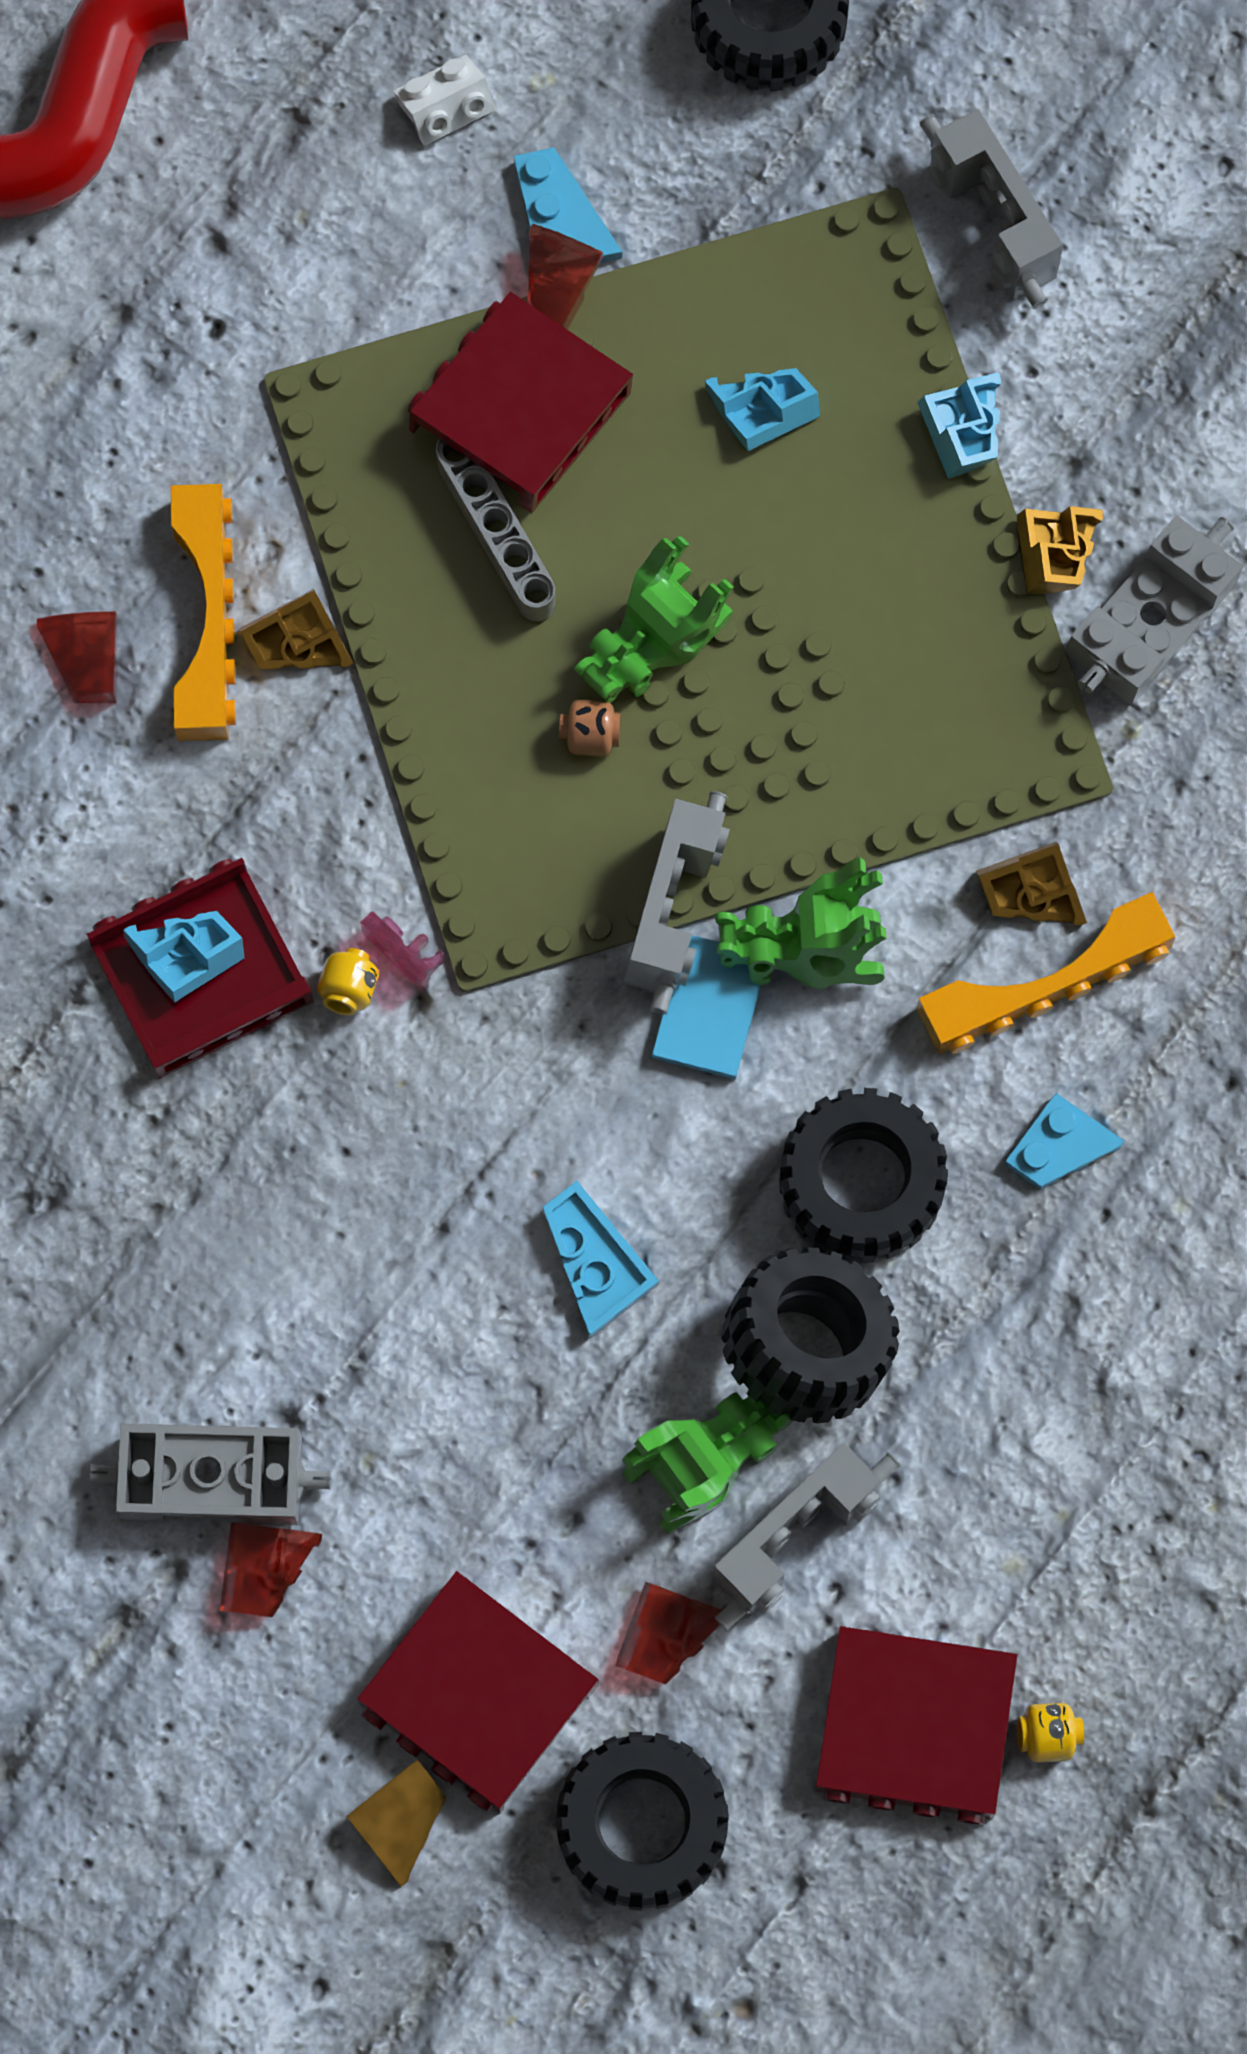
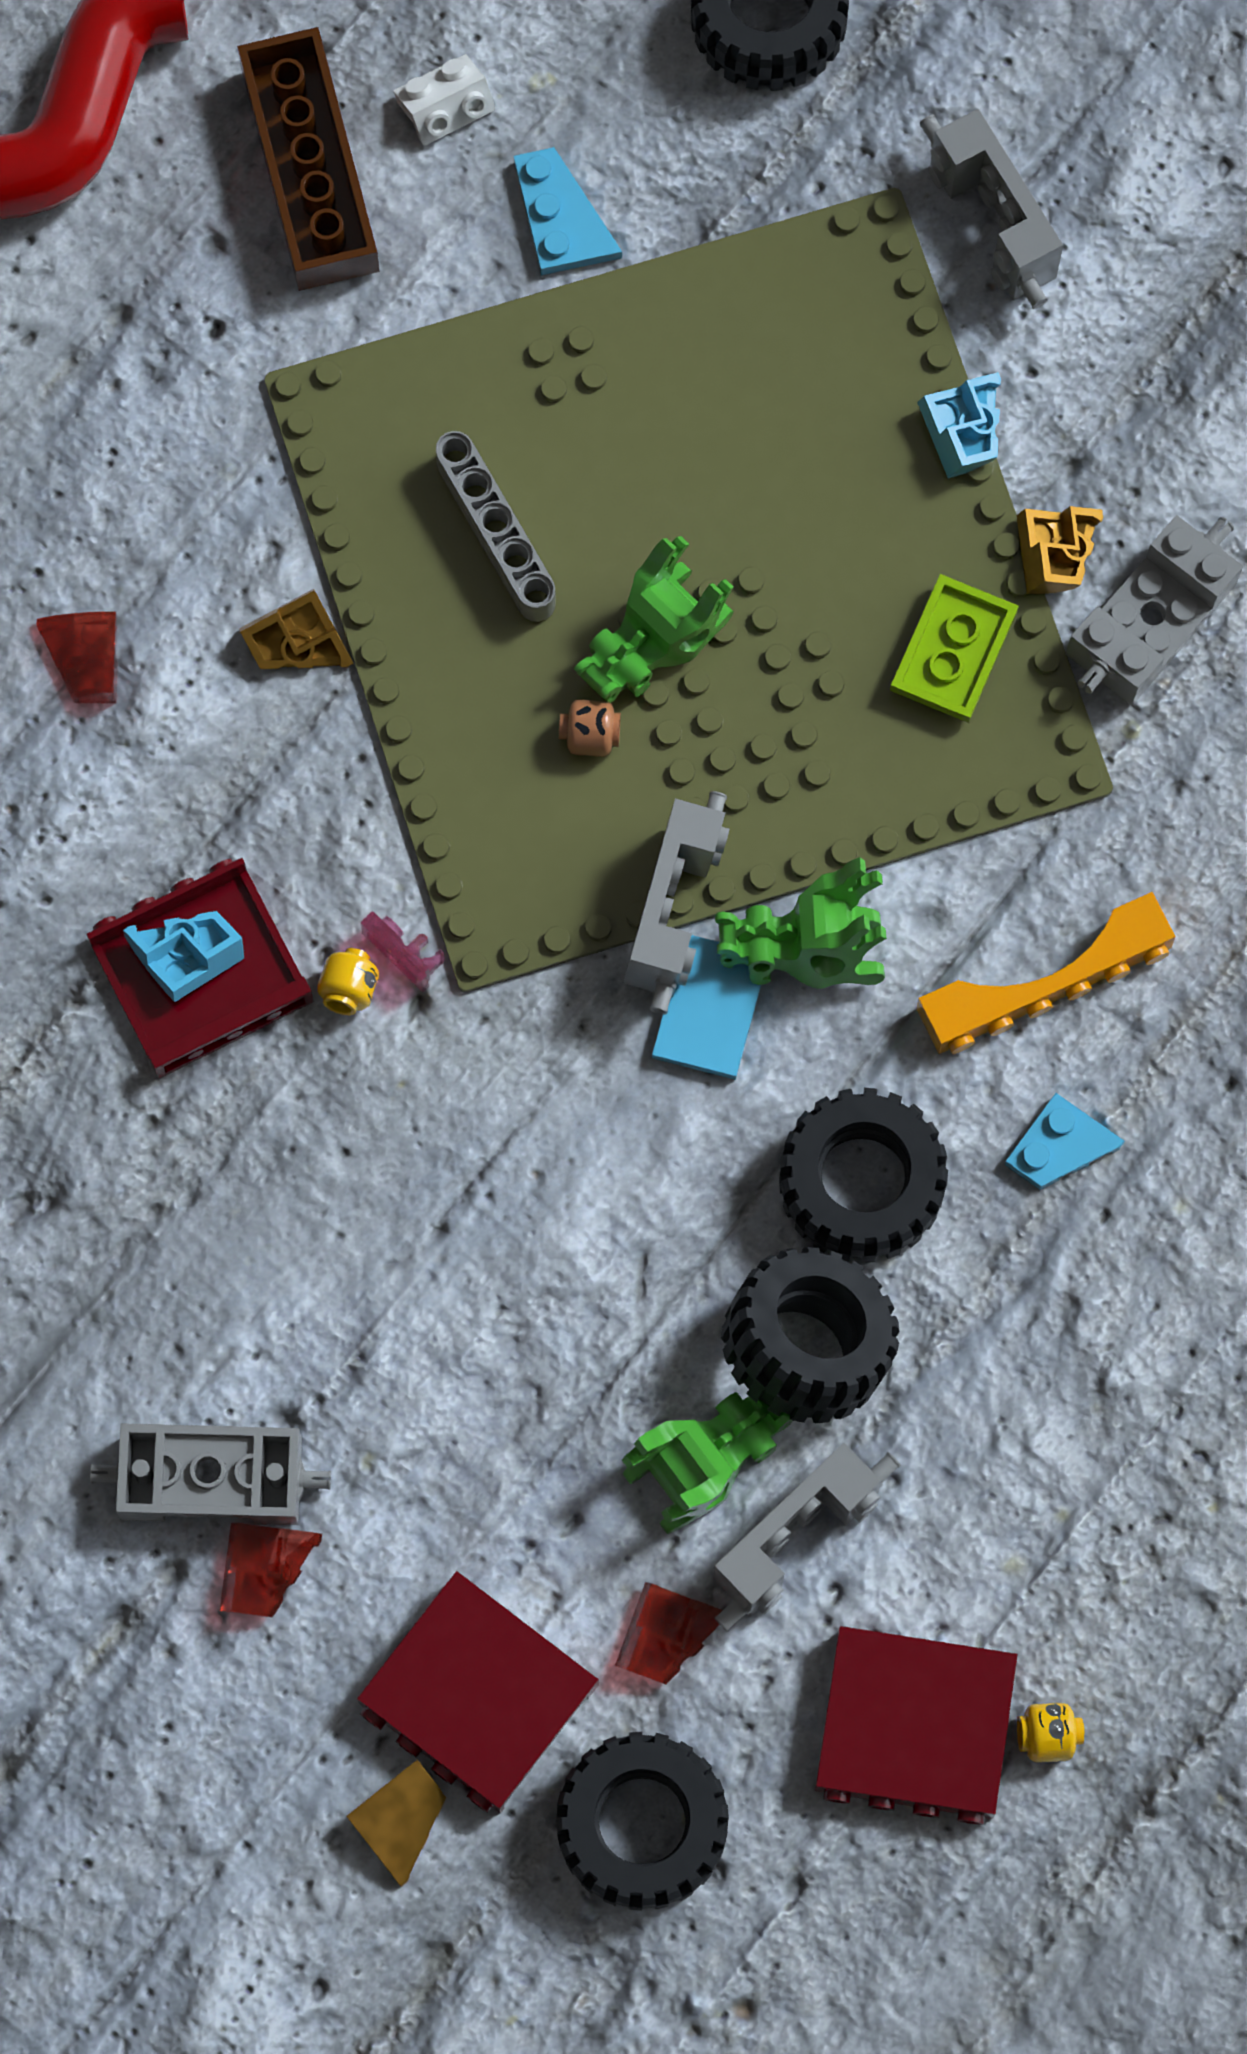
light orange arch [171,484,236,741] -> none
dark red panel [408,291,633,514] -> none
clear red slope [528,224,603,330] -> none
medium azure wing [543,1181,659,1338] -> none
medium azure slope [705,368,820,451] -> none
pearl gold slope [976,842,1087,926] -> none
none -> reddish brown brick [237,27,380,291]
none -> lime plate [890,574,1019,723]

